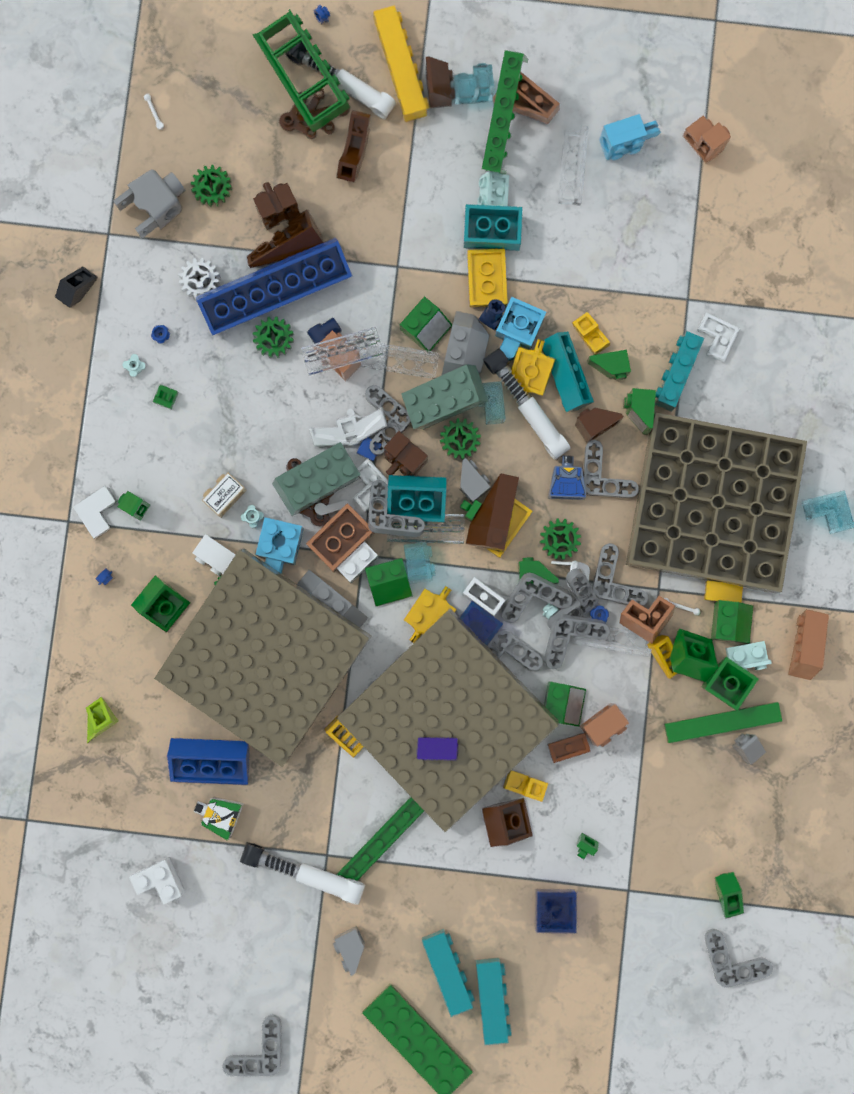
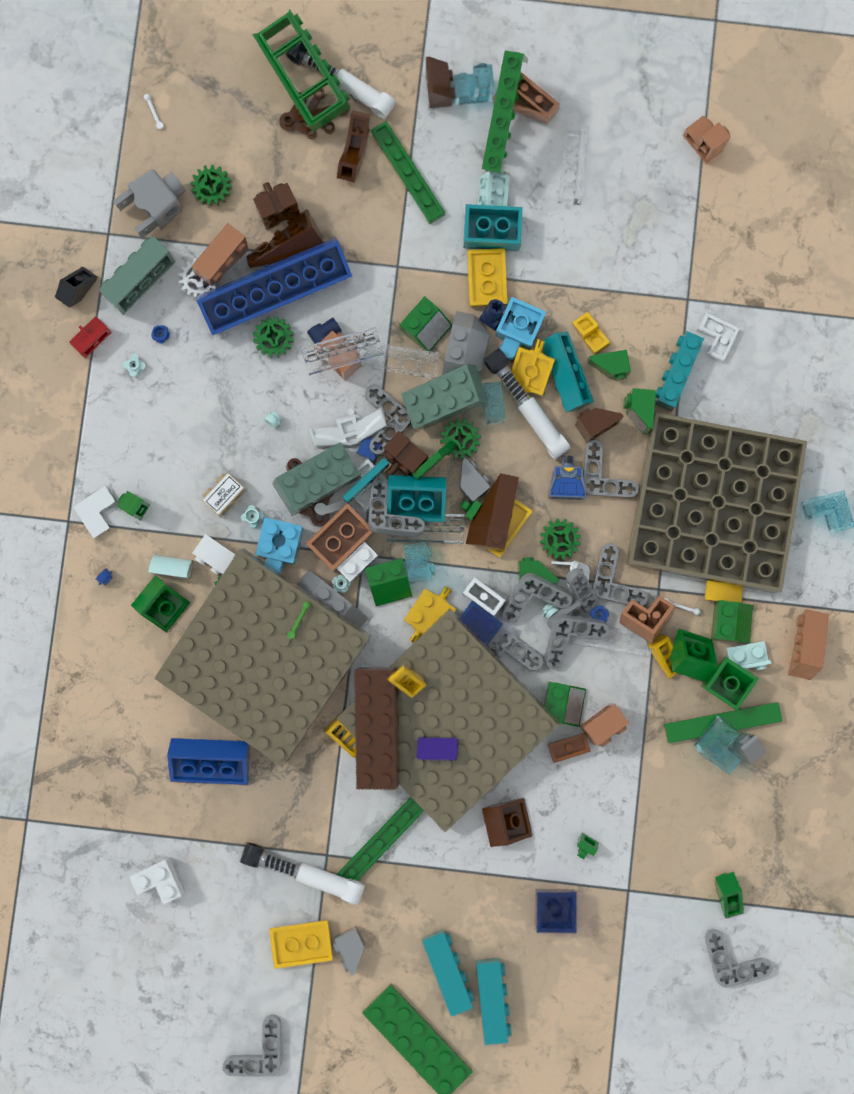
lime slope [86,697,118,743] -> none
green tile [153,384,179,410] -> none
torso [194,797,244,840] -> none
blue plate [314,5,330,23] -> none
yellow brick [373,5,429,122] -> none
yellow slope [503,770,548,802] -> none
medium azure brick [599,114,661,160] -> none
none -> red panel [69,317,112,358]
none -> sand green brick [99,236,175,315]
none -> light aqua brick [148,555,193,579]
none -> nougat wedge [192,223,248,286]
none -> light aqua plate [264,412,281,429]
none -> yellow plate [269,919,333,969]
none -> bright green hinge [287,601,310,639]
none -> light aqua plate [332,574,351,593]
none -> teal tile [343,458,390,504]
none -> reddish brown brick [354,667,399,790]
none -> green tile [371,121,445,224]
none -> yellow slope [388,666,426,698]
none -> green tile [412,440,456,479]
none -> clear light blue brick [694,715,742,775]

